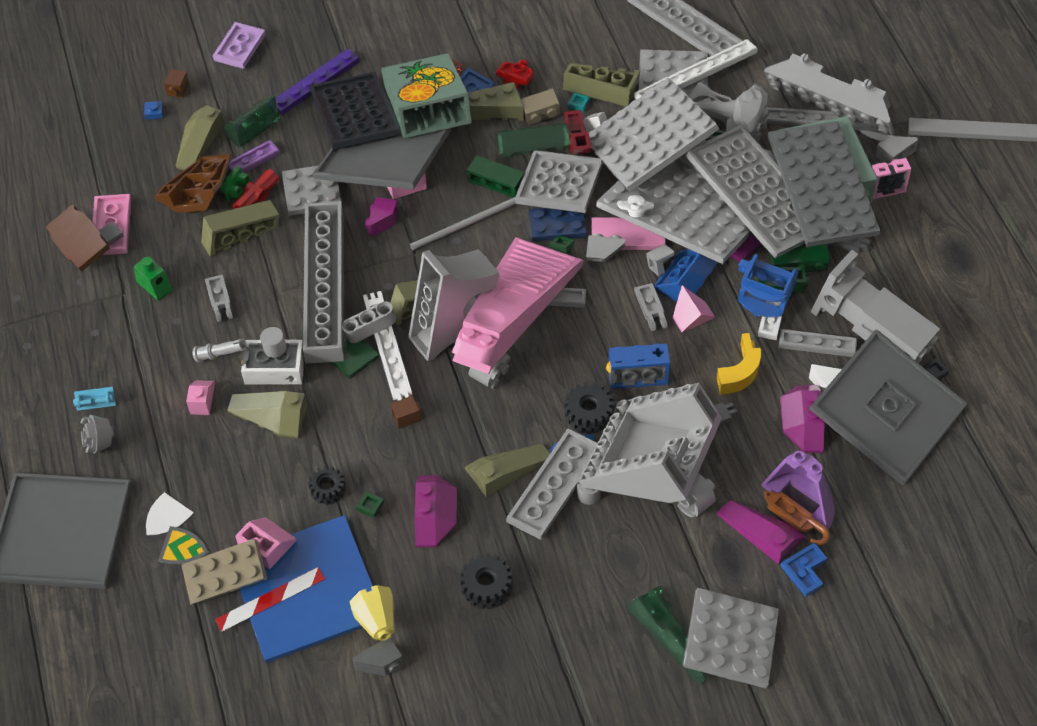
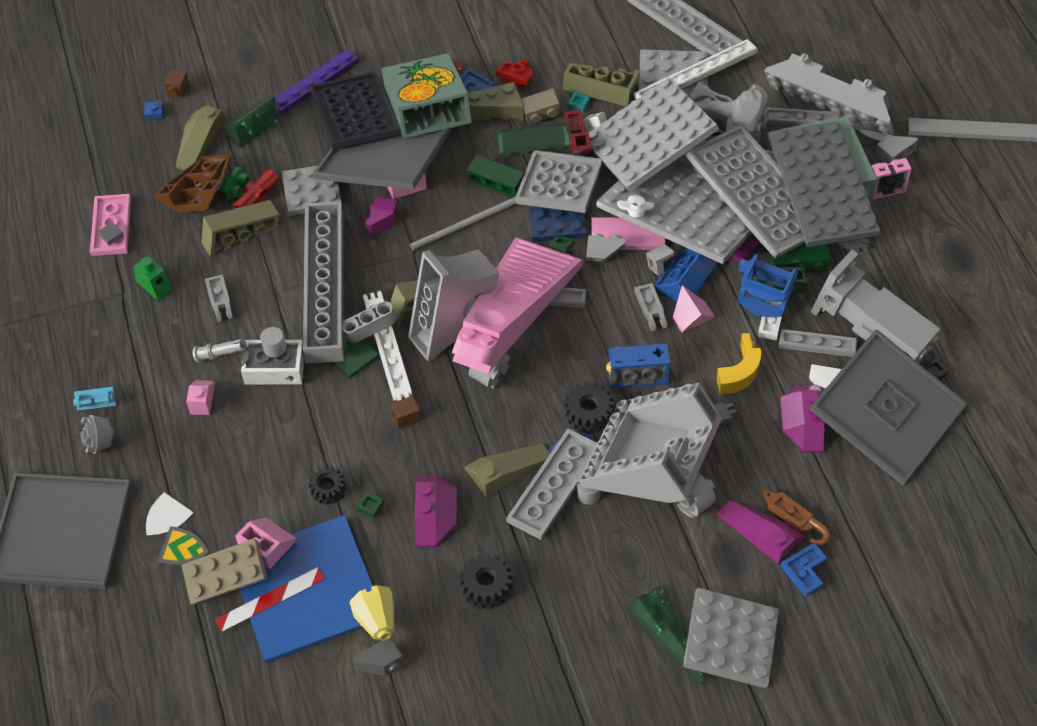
reddish brown piece [46,204,110,272] -> none
lavender plate [213,22,266,69] -> none
wedge [227,391,308,439] -> none
medium lavender tile [228,140,280,173] -> none
medium lavender cone [761,451,835,529] -> none

